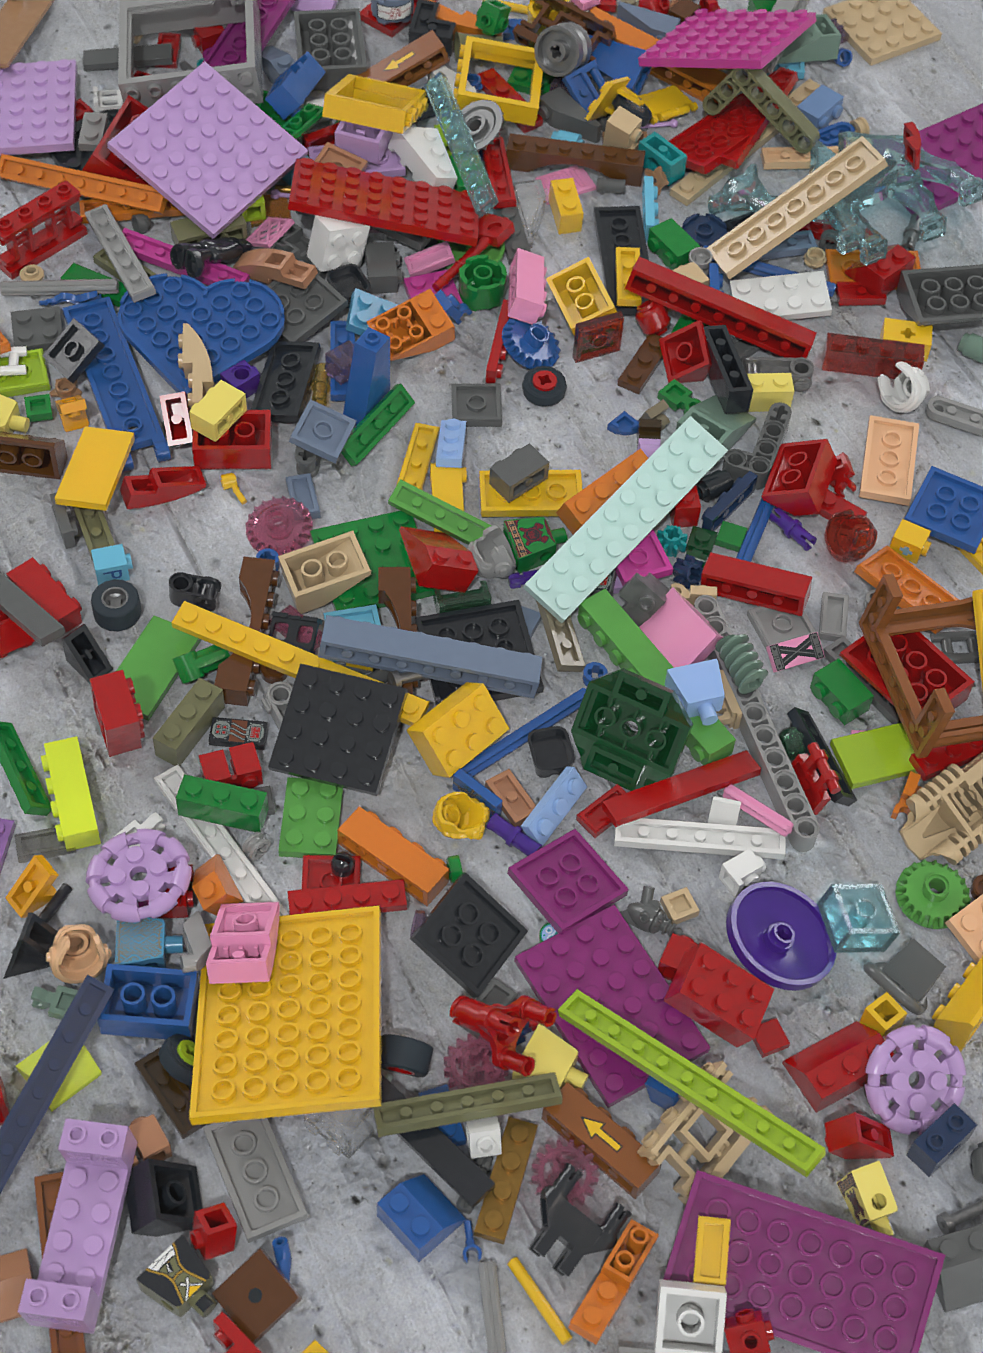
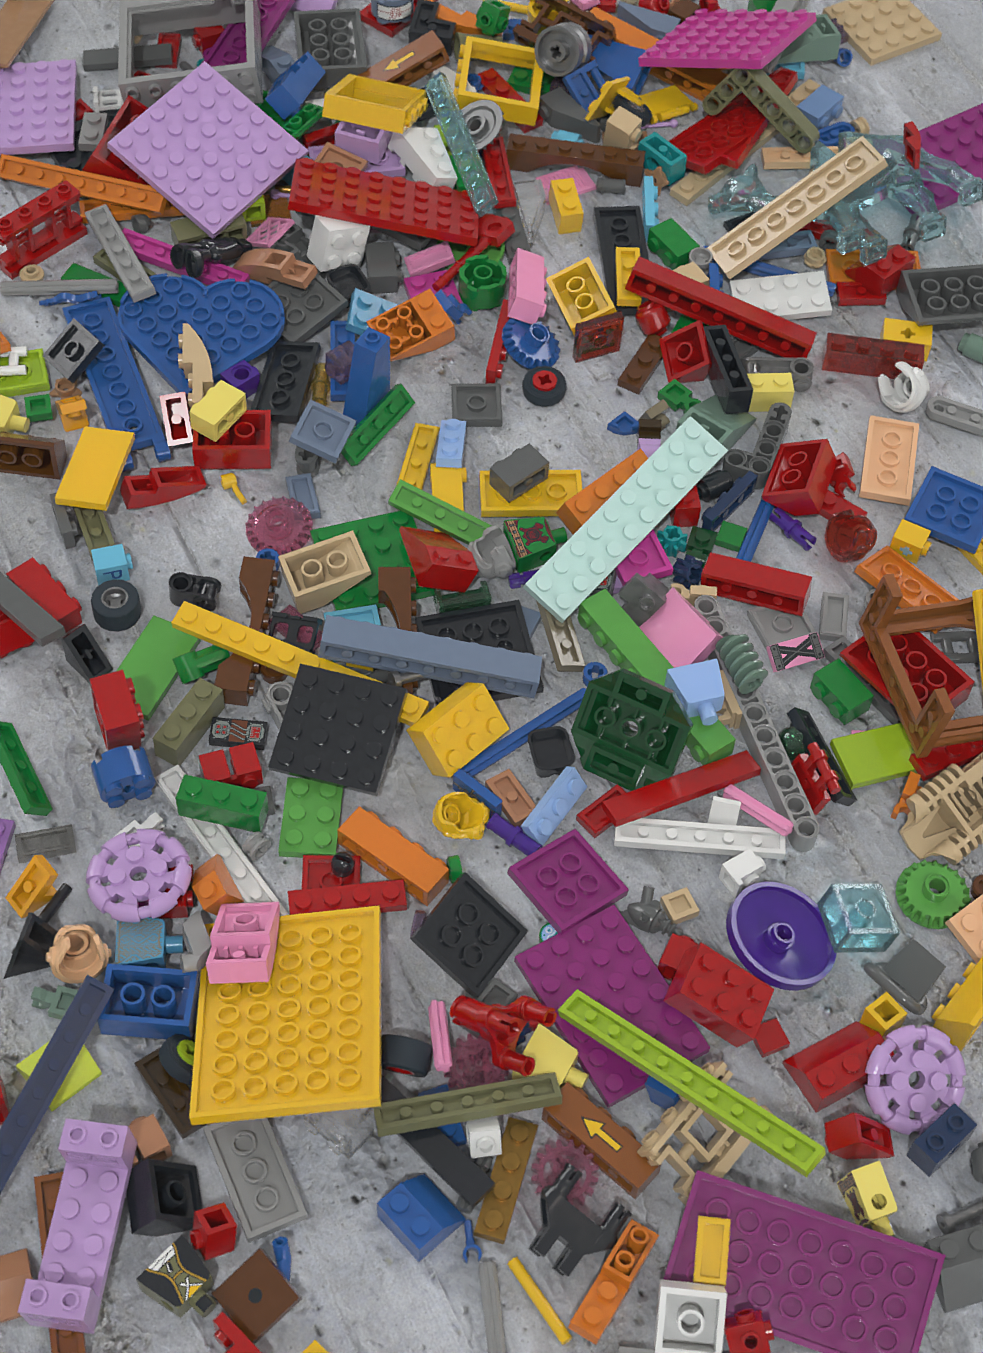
dark grey plate [11,306,63,351] -> none
neon yellow brick [41,736,101,852] -> none
dark blue tile [682,213,727,247] -> none
none -> blue brick [91,745,156,808]
none -> bright pink axle [428,999,453,1073]

